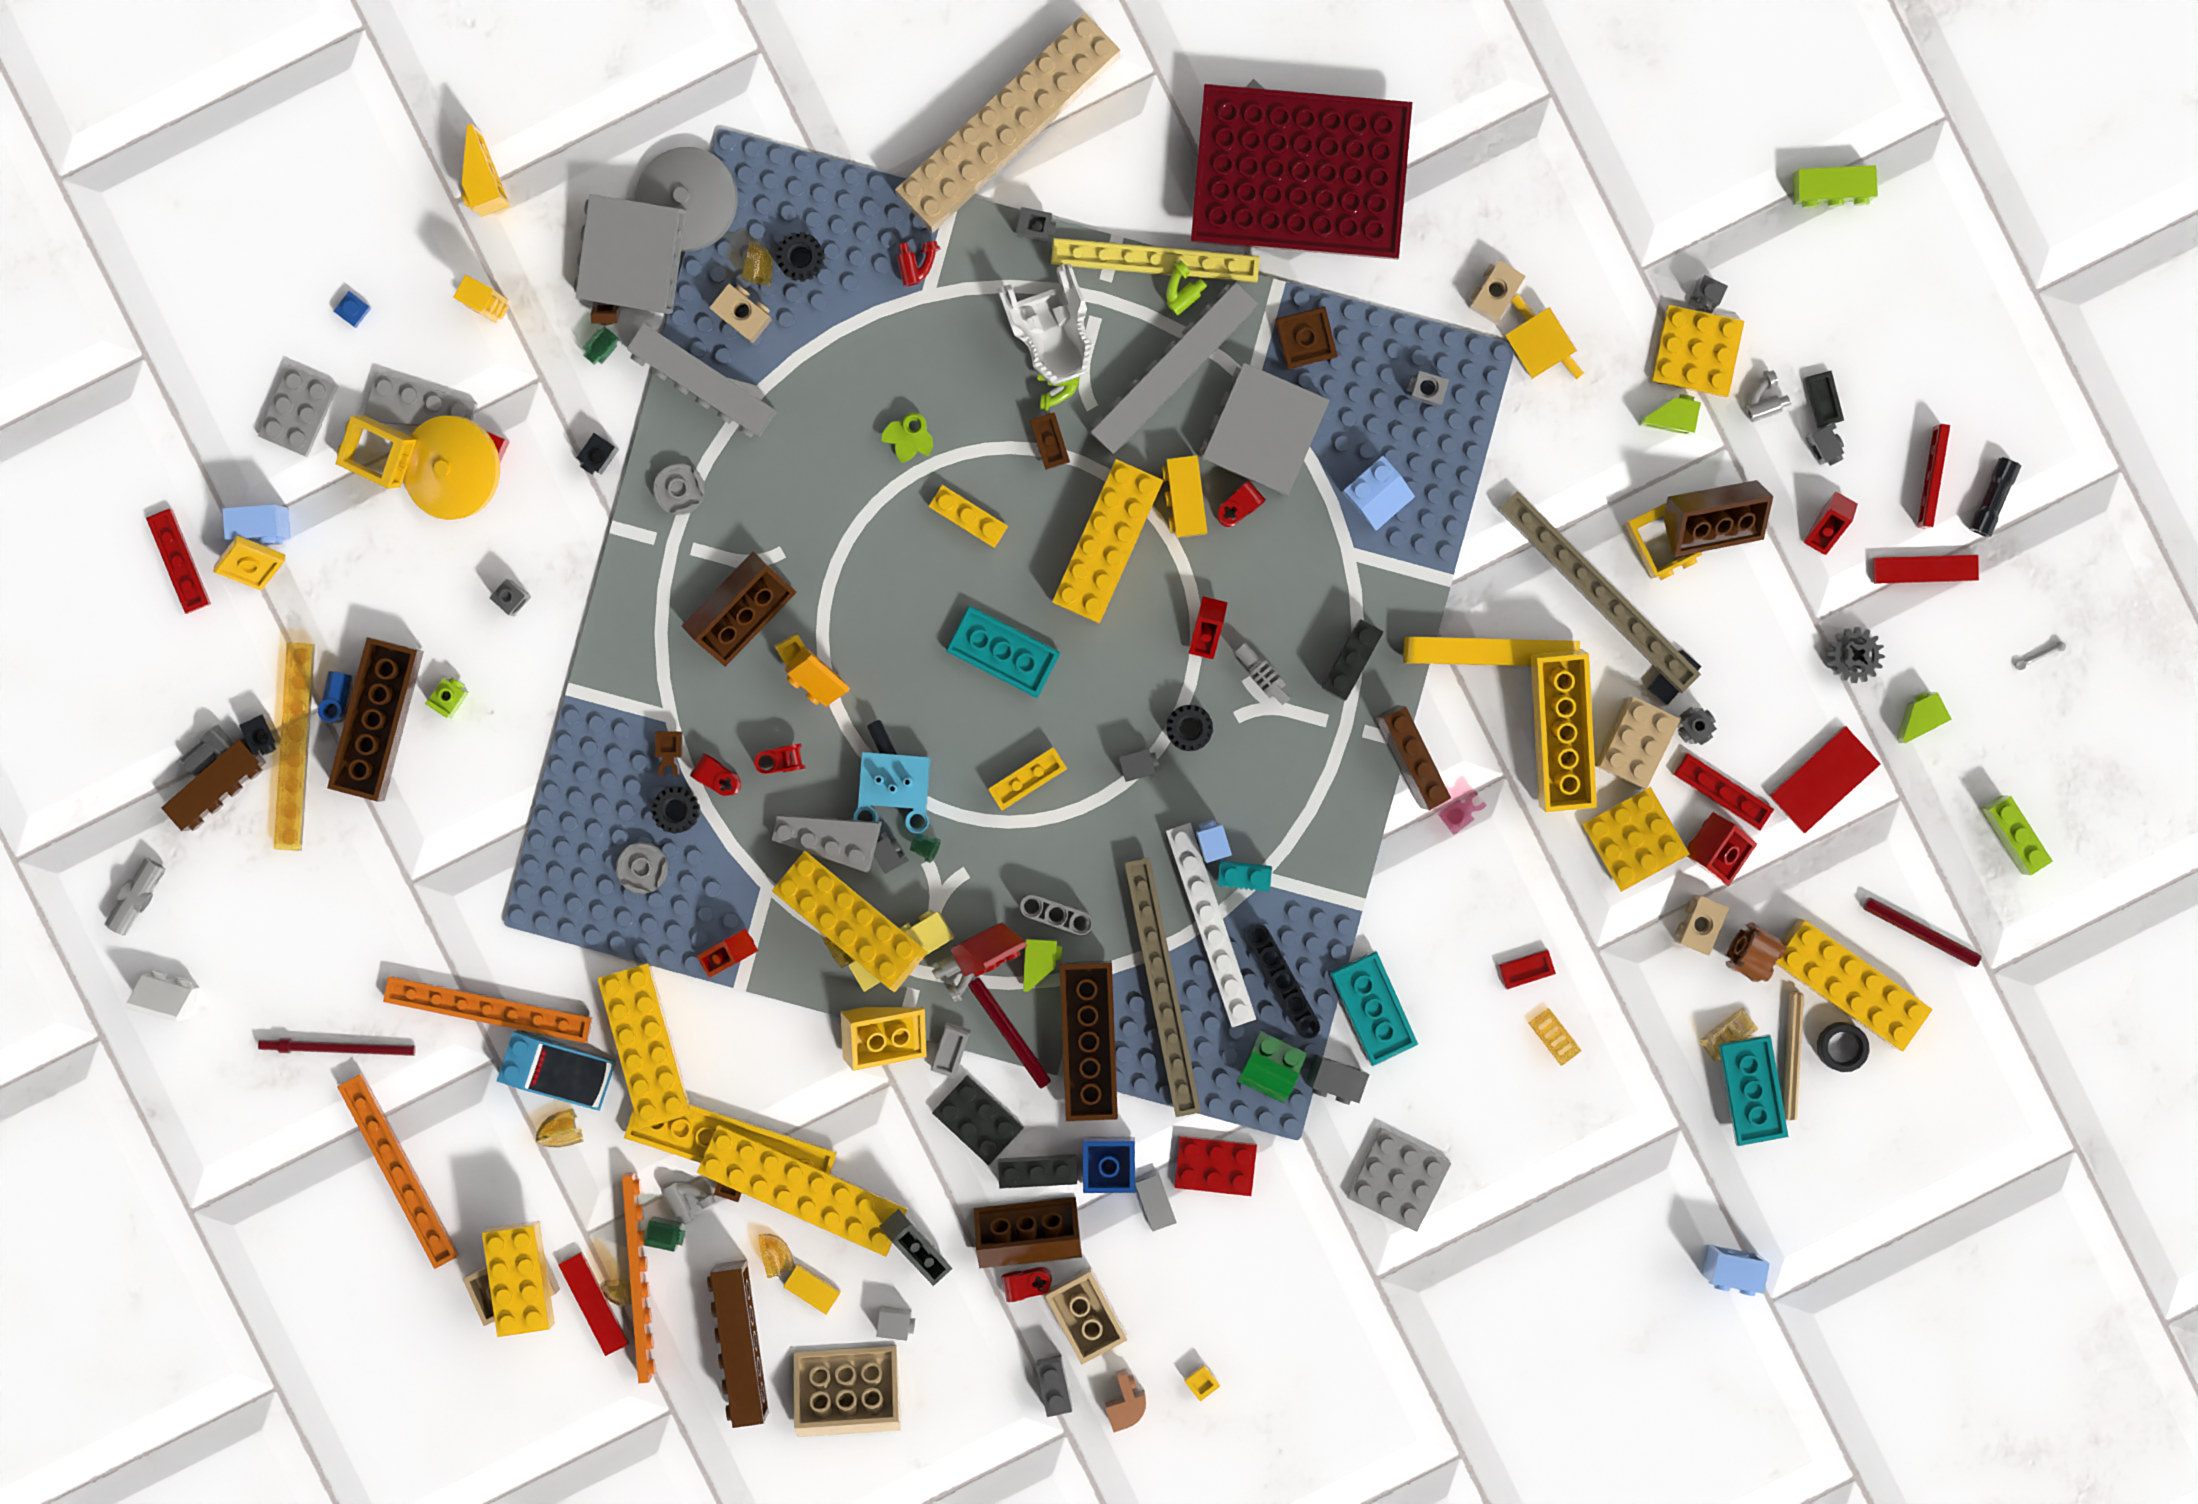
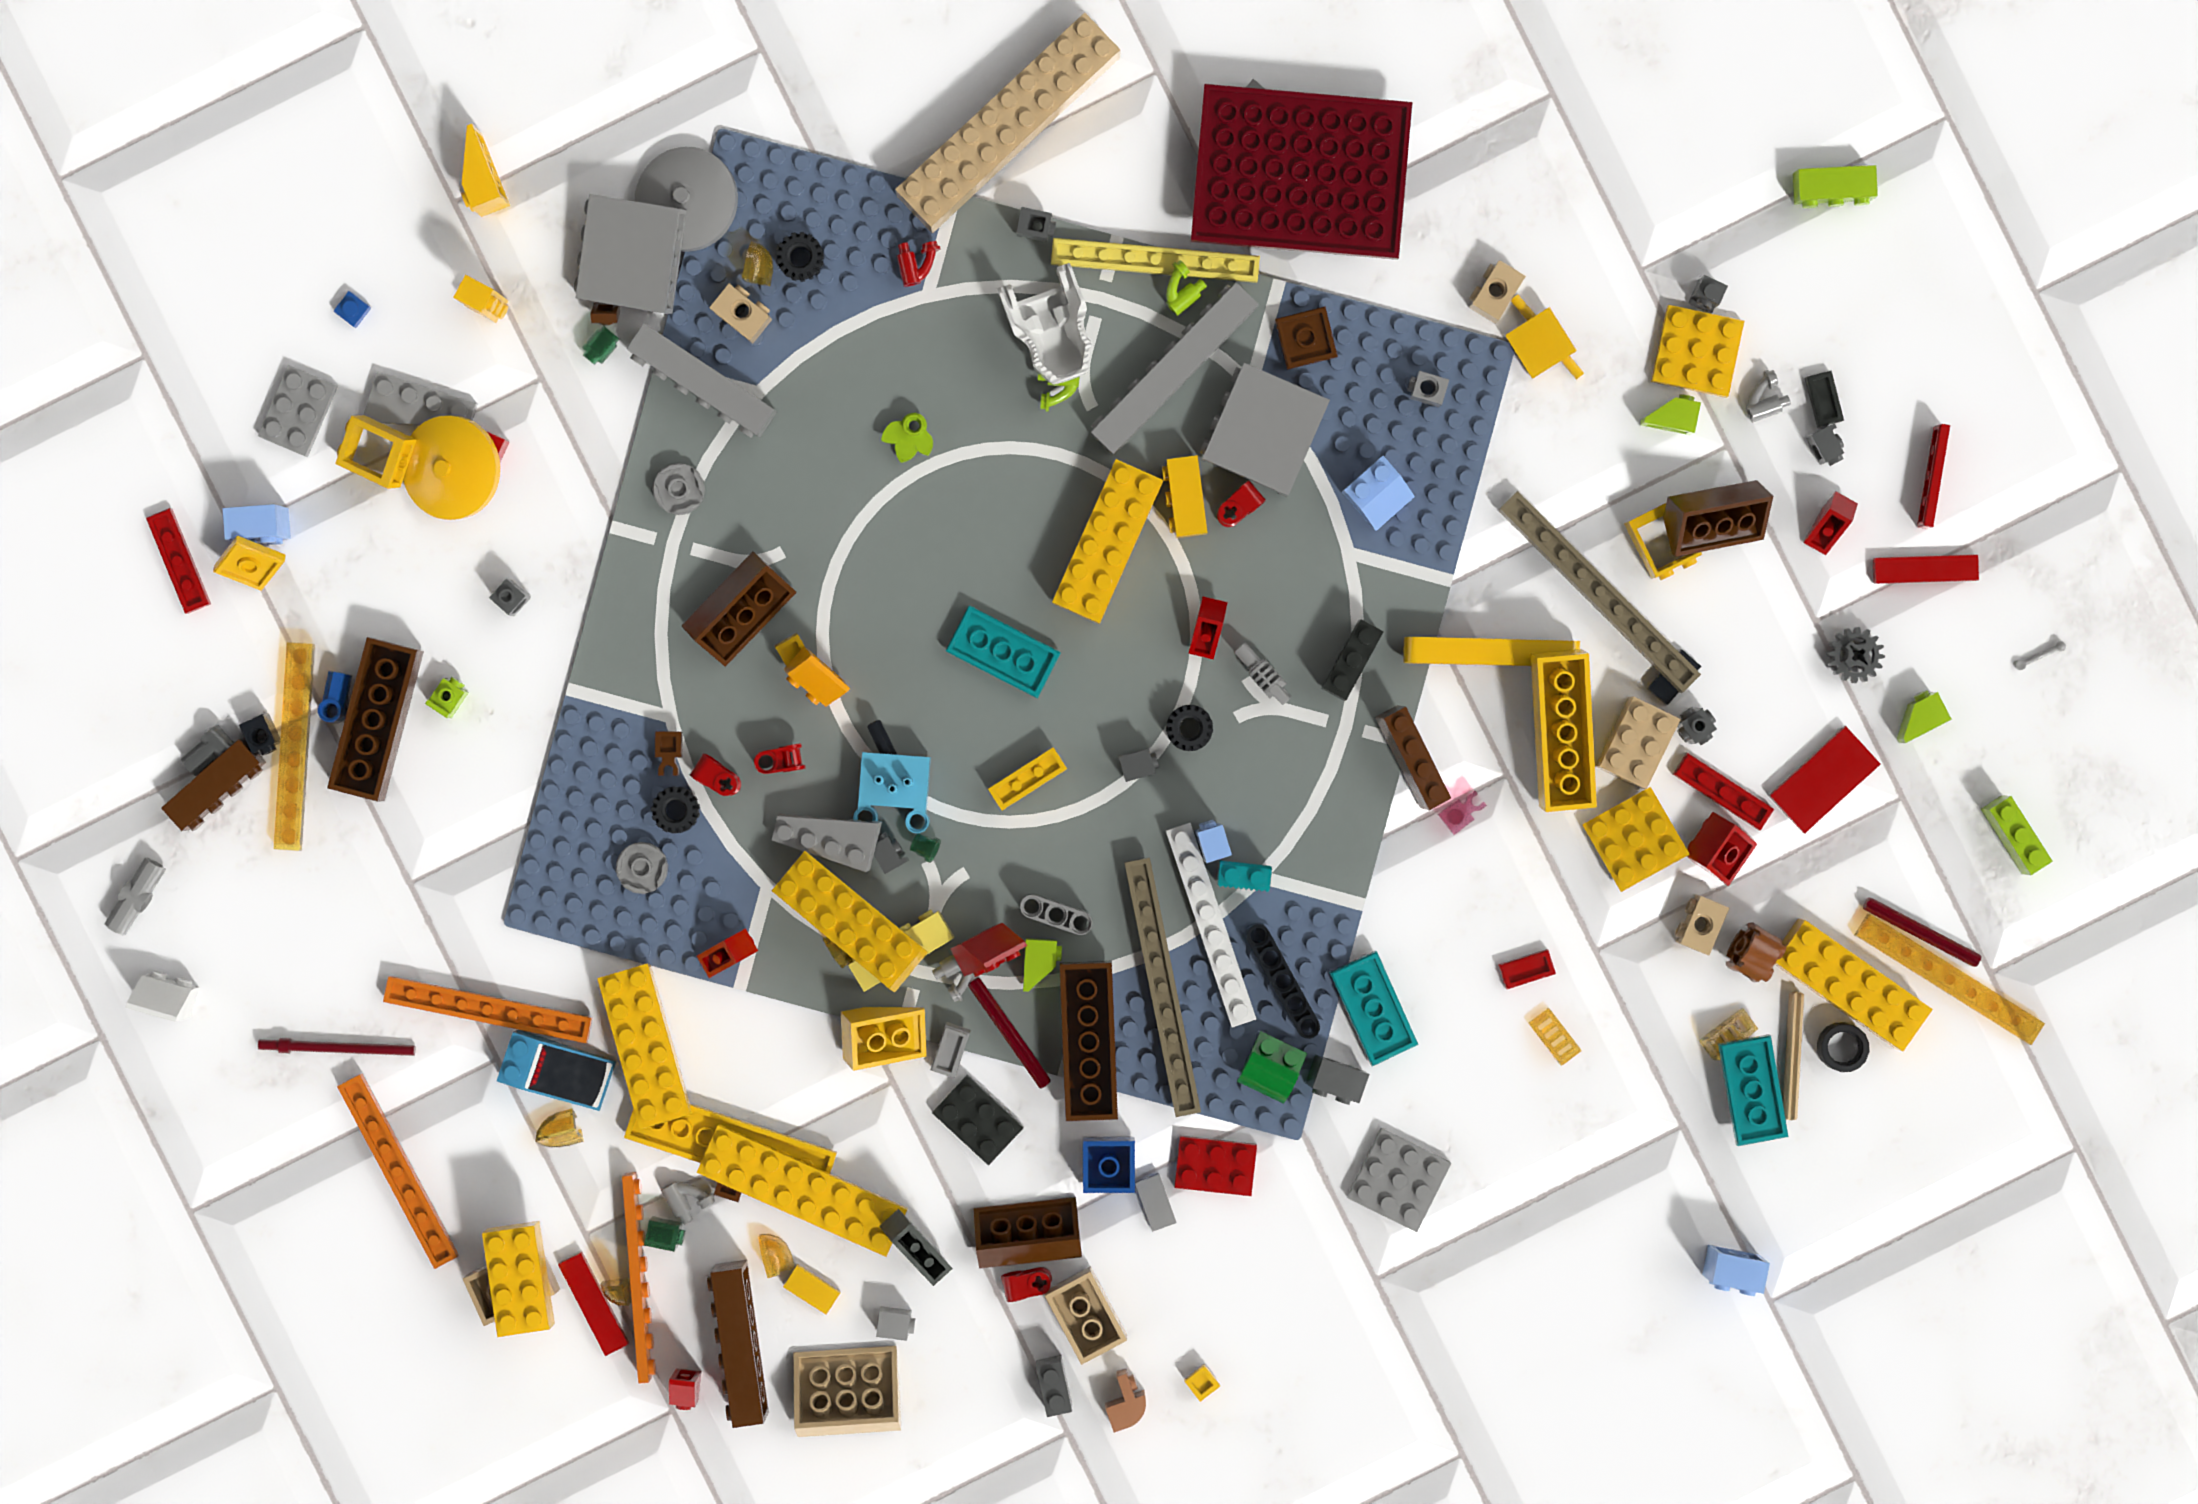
black brick [576,433,619,475] -> none
yellow plate [928,485,1008,549] -> none
pearl dark grey brick [998,1154,1077,1189] -> none
reddish brown plate [1030,412,1070,470] -> none
black axle [1969,457,2022,537] -> none
none -> red slope [669,1368,702,1410]
none -> clear yellow plate [1854,913,2045,1045]

